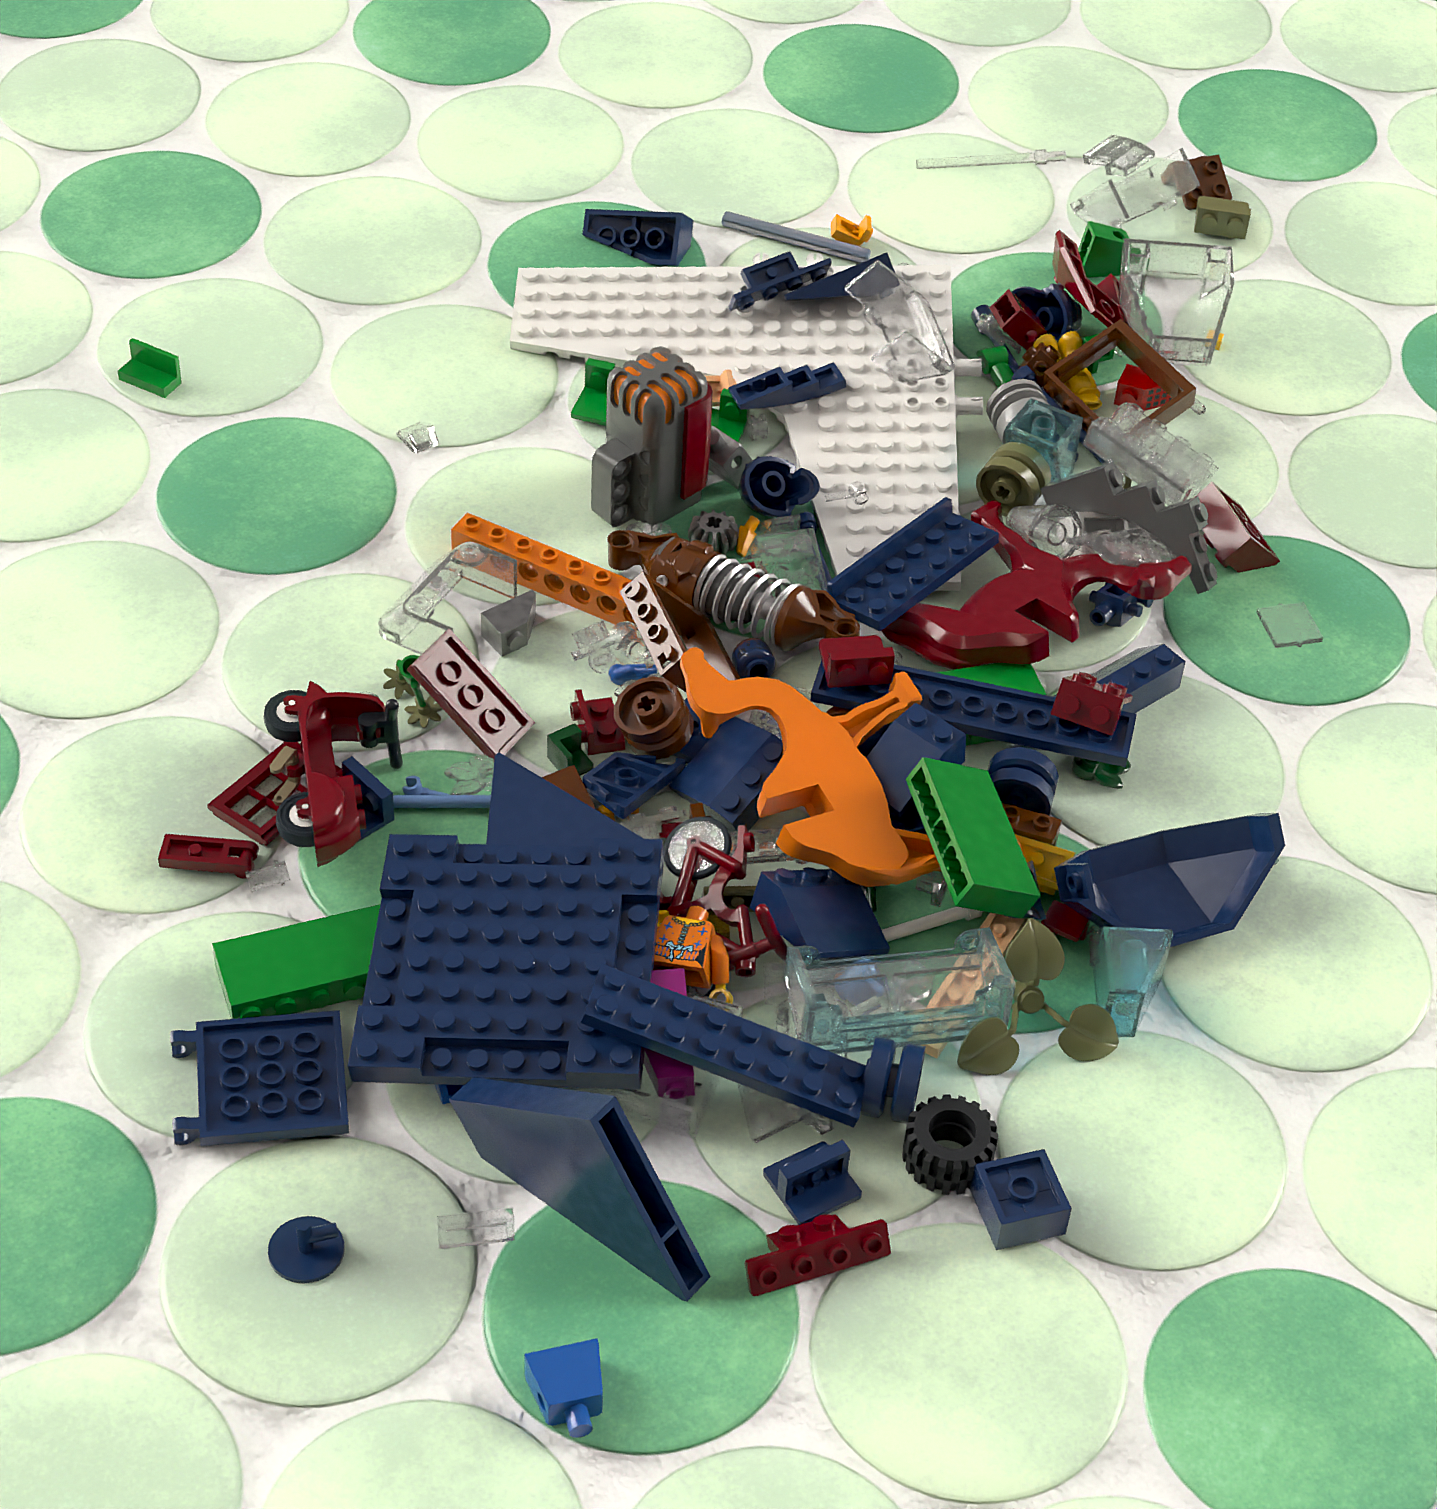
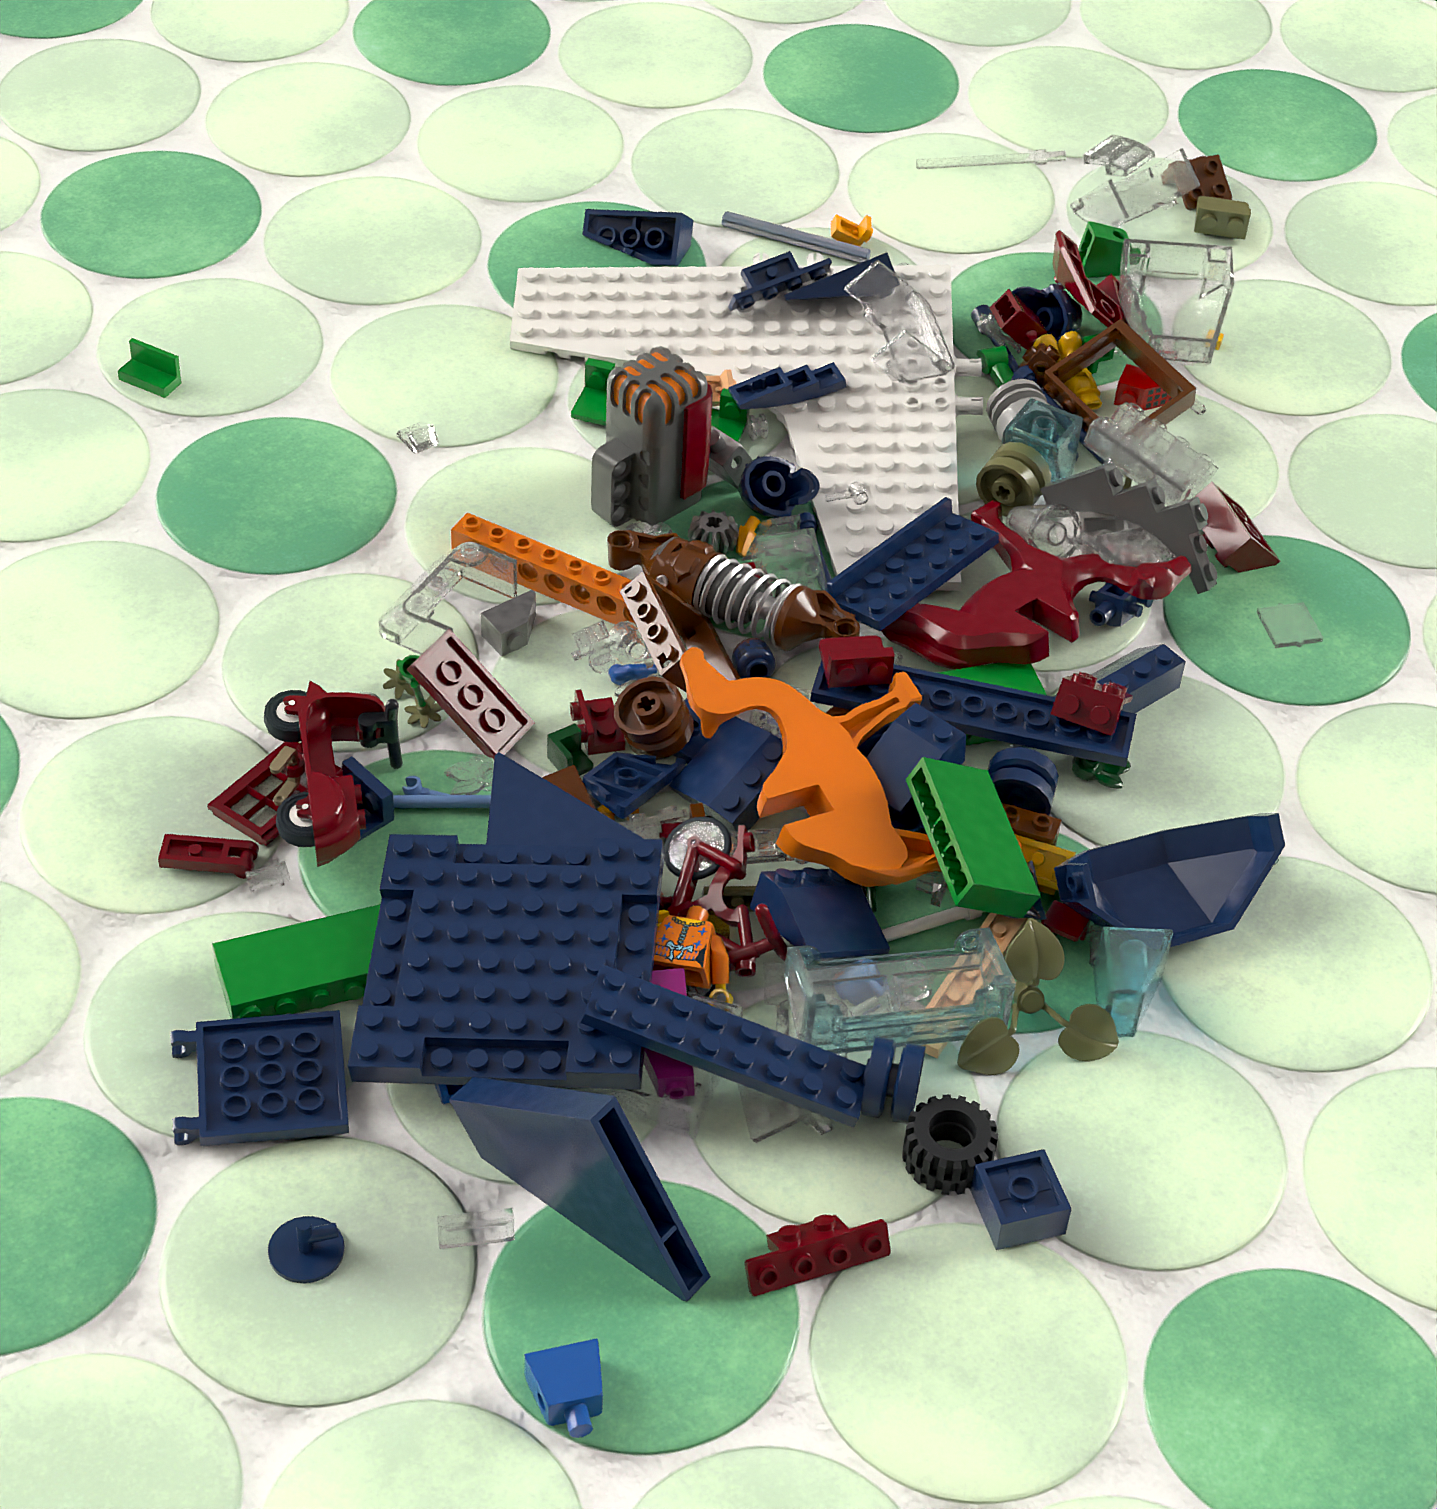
dark blue bracket [763,1139,862,1225] -> none

